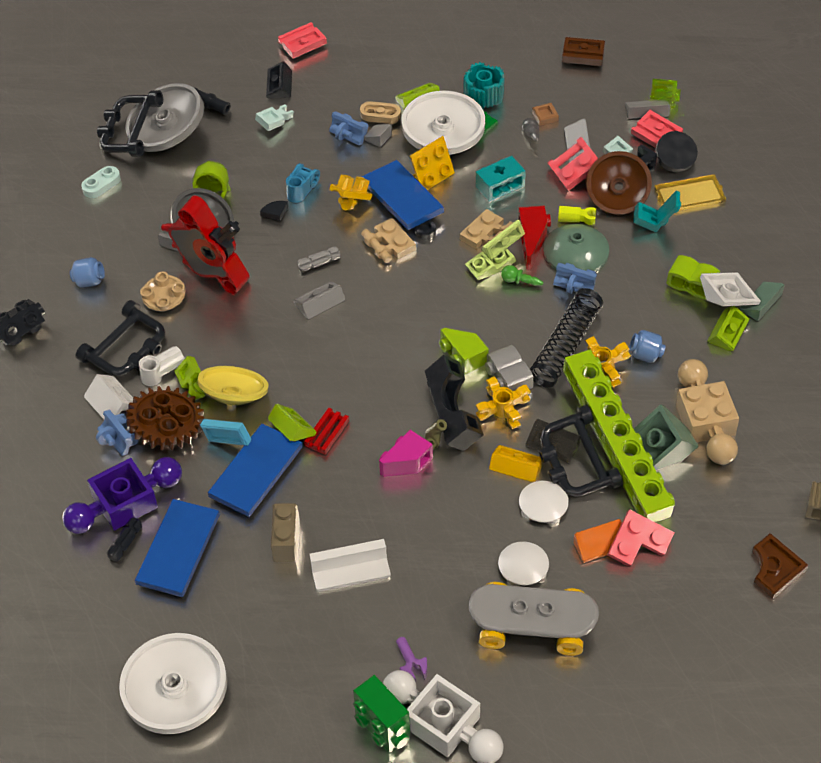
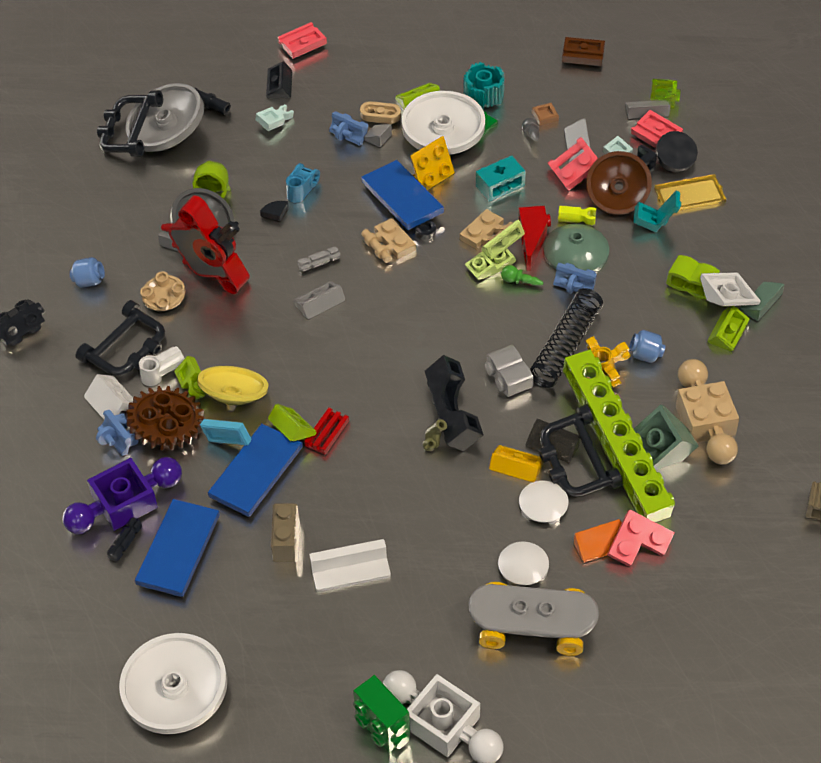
light aqua plate [81,166,121,198] -> none
yellow hips [329,174,372,211] -> none
dark pink slope [379,430,433,477] -> none
medium lavender bar [396,637,427,682] -> none
lime slope [439,328,489,375] -> none
yellow pin [476,376,531,429] -> none
reddish brown tile [752,533,808,599] -> none

